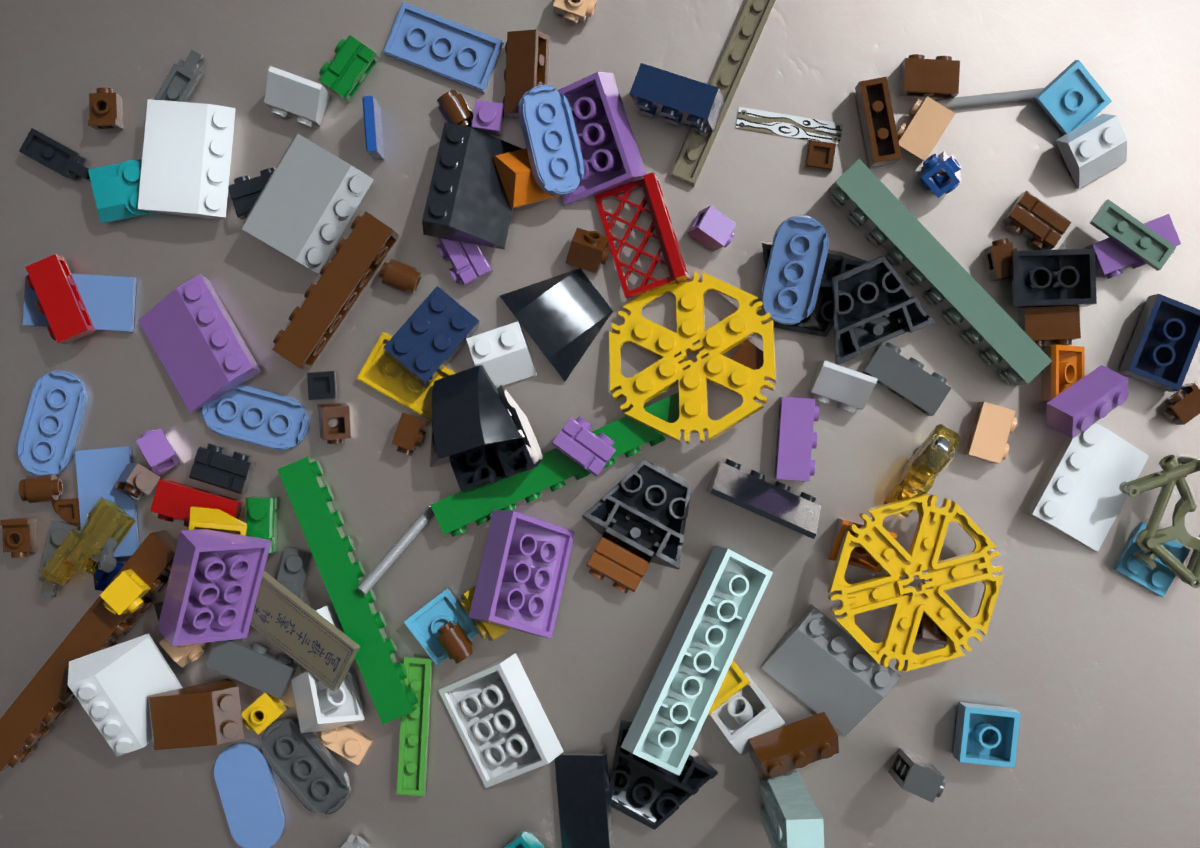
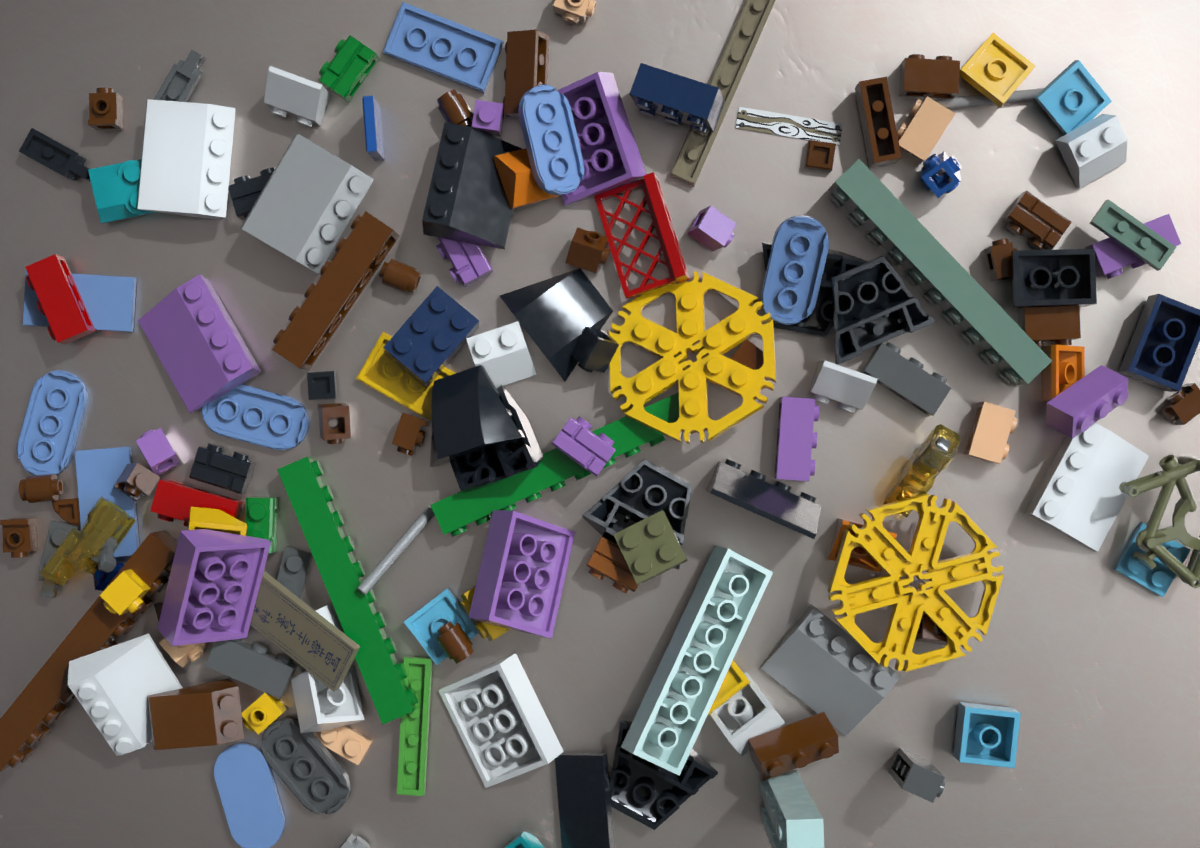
none -> black brick [571,326,619,373]
none -> olive plate [614,510,688,585]
none -> yellow plate [959,33,1036,108]

